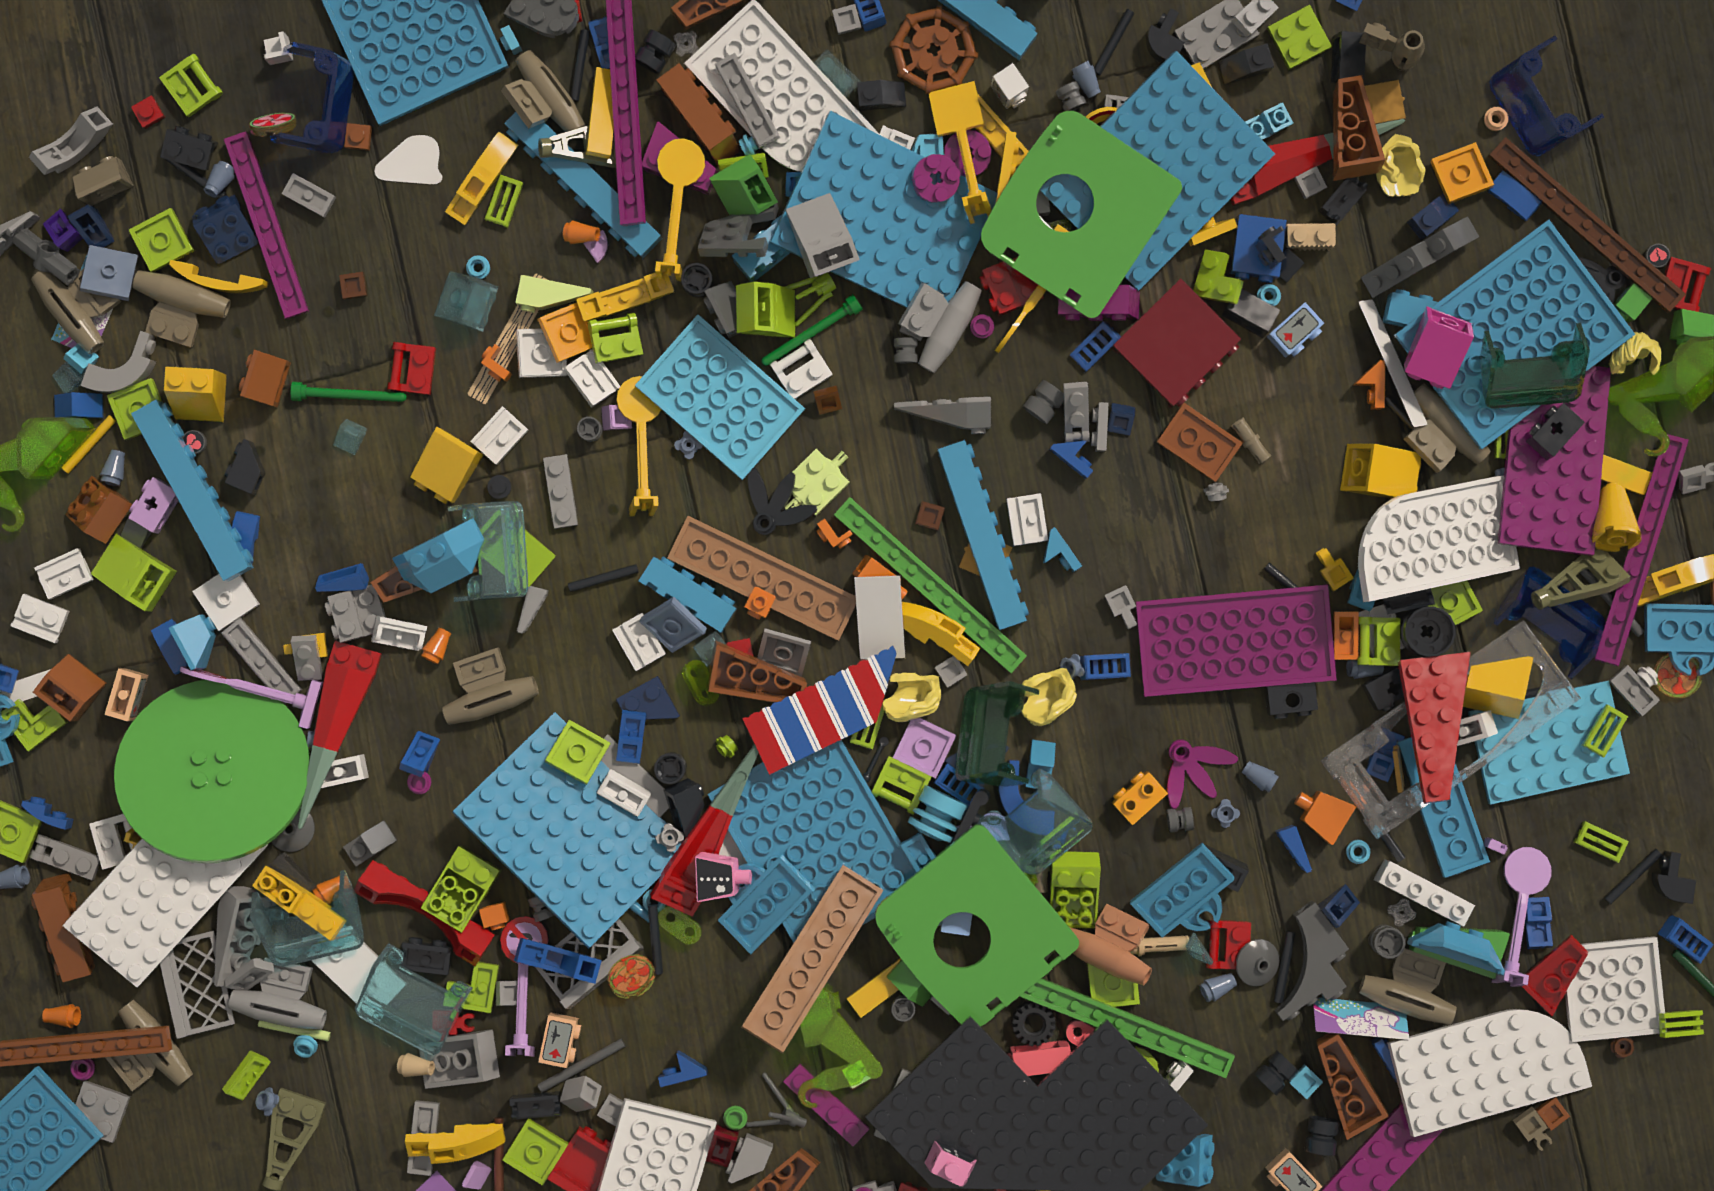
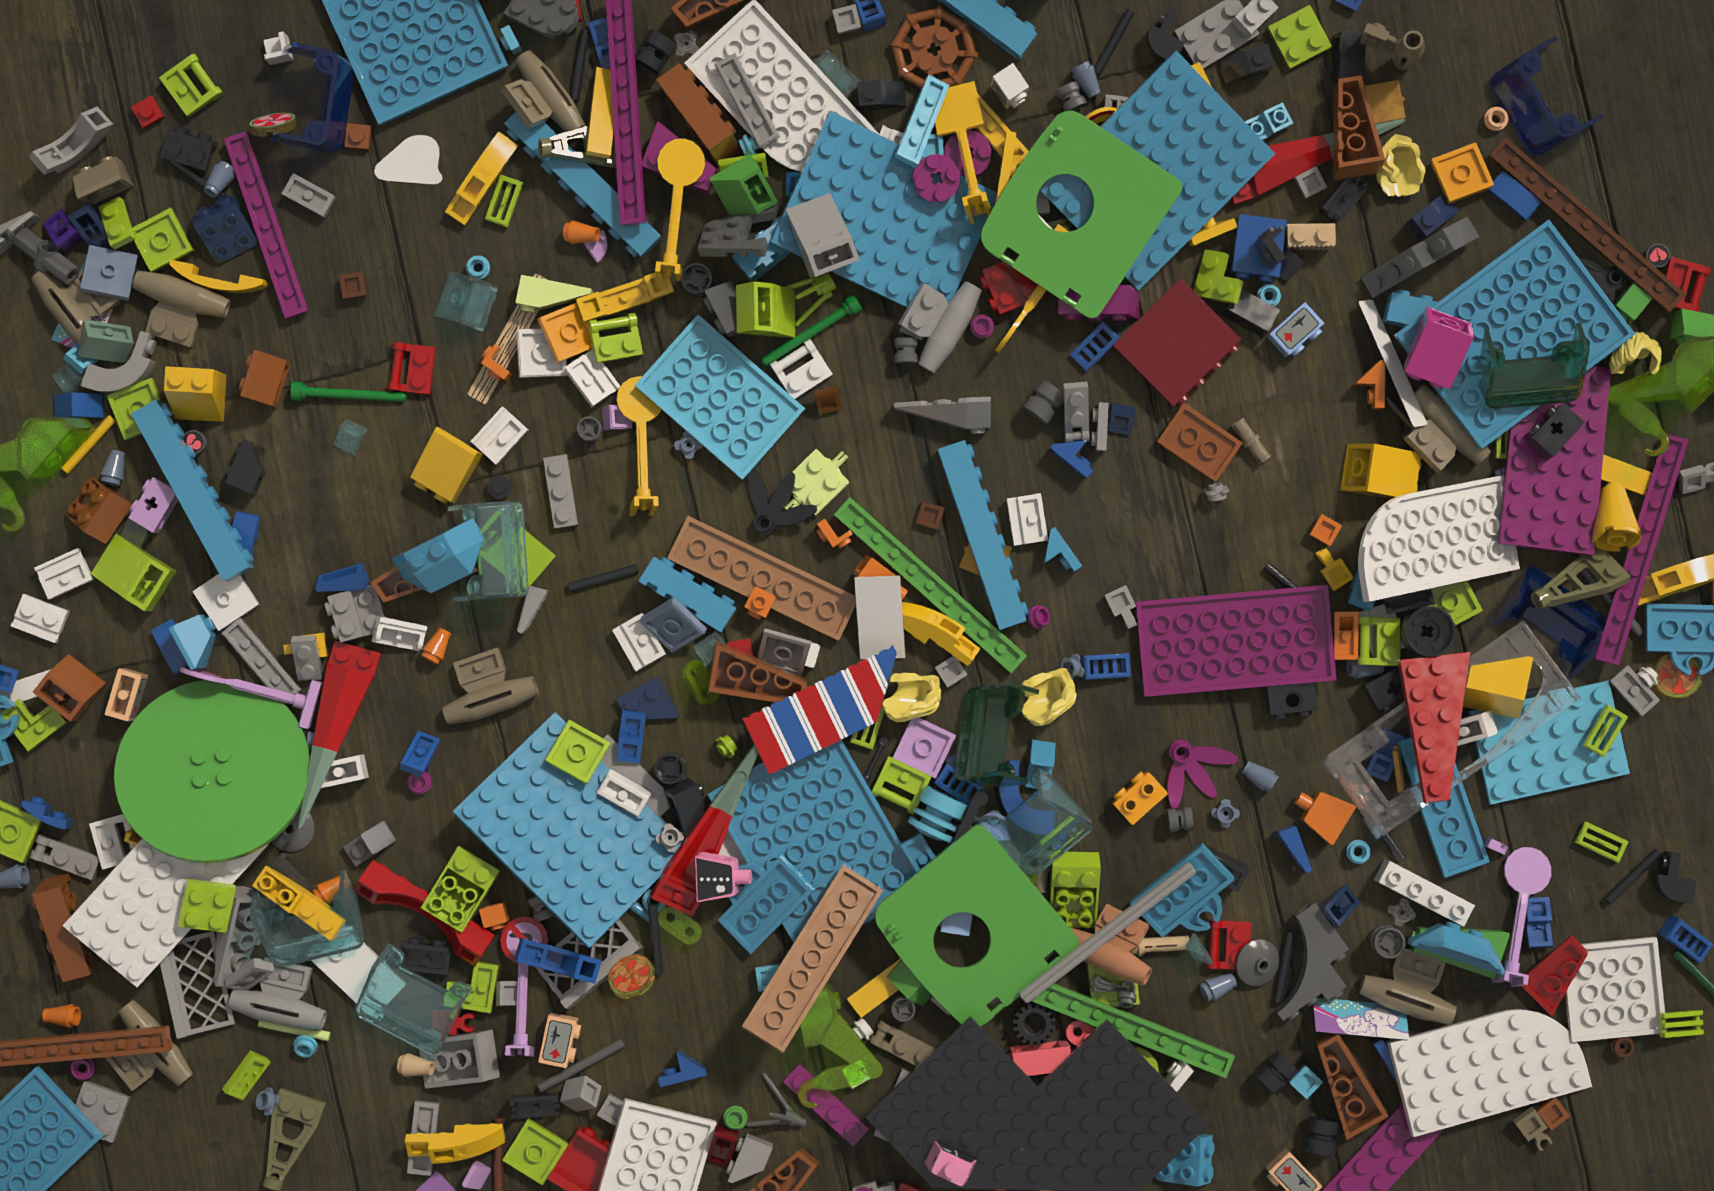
none -> sand green panel [78,320,134,363]
none -> lime plate [99,196,135,249]
none -> lime plate [177,878,236,933]
none -> medium azure plate [755,964,779,992]
none -> white tile [805,643,820,668]
none -> white plate [852,1018,873,1040]
none -> dark tan plate [869,1020,935,1066]
none -> medium azure plate [894,75,949,168]
none -> light grey axle [1019,862,1196,1003]
none -> magenta plate [1028,605,1050,629]
none -> dark grey piece [1089,975,1136,1008]
none -> orange plate [1308,514,1342,547]

